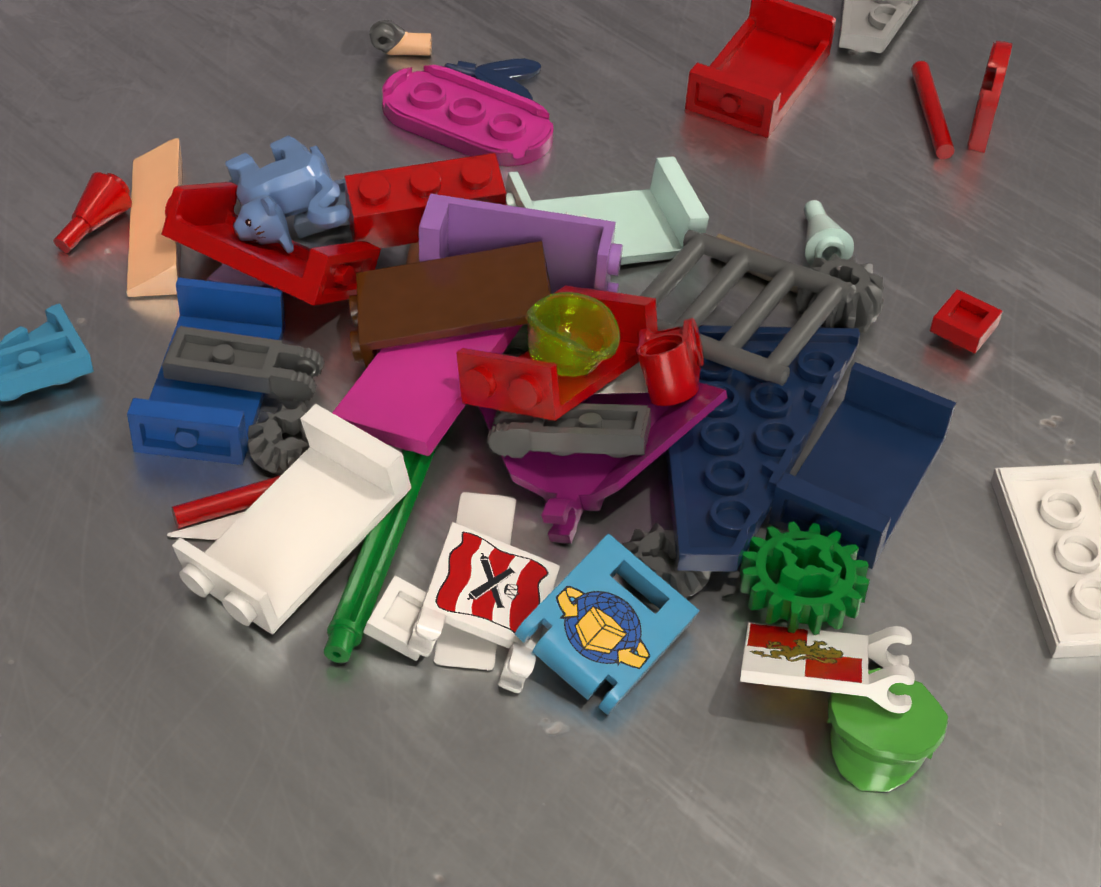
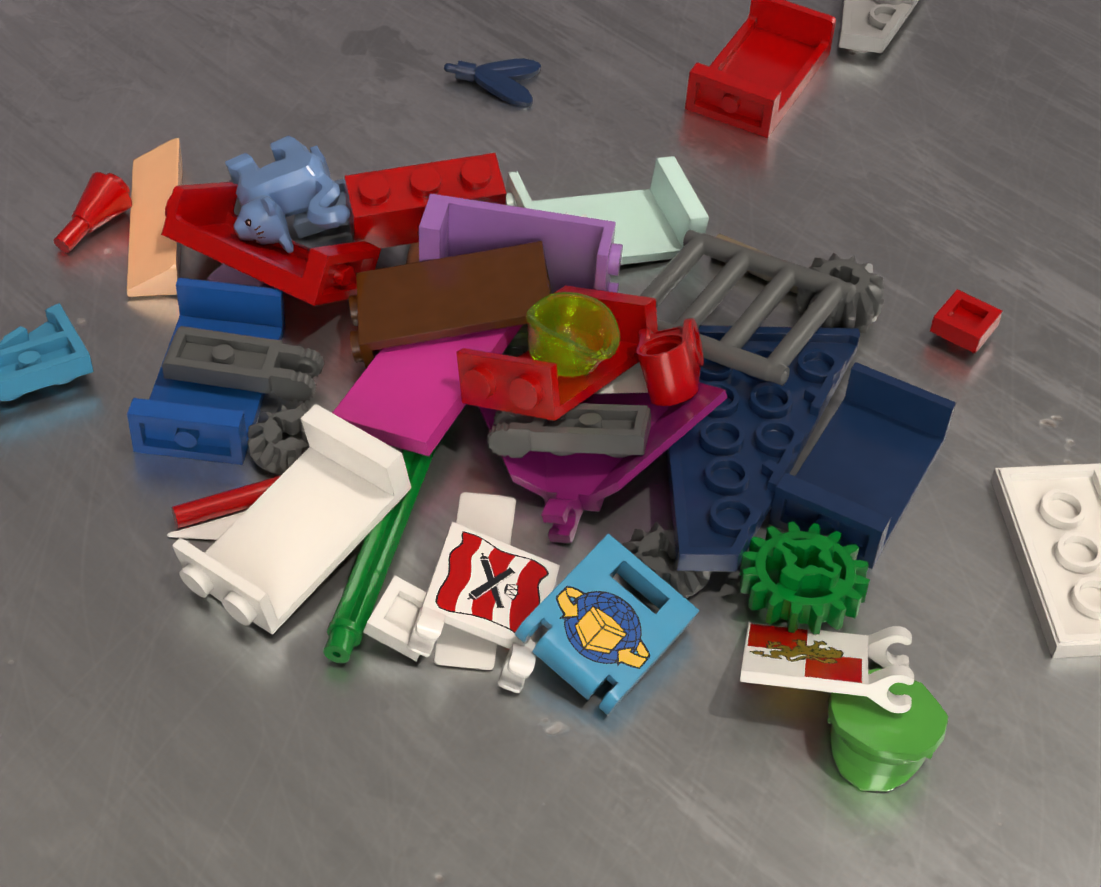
arm [369,20,432,56] -> none
dark pink tile [382,65,554,166] -> none
light aqua cone [804,200,854,265] -> none
red bar [911,61,955,159] -> none
red tile [967,41,1013,153] -> none

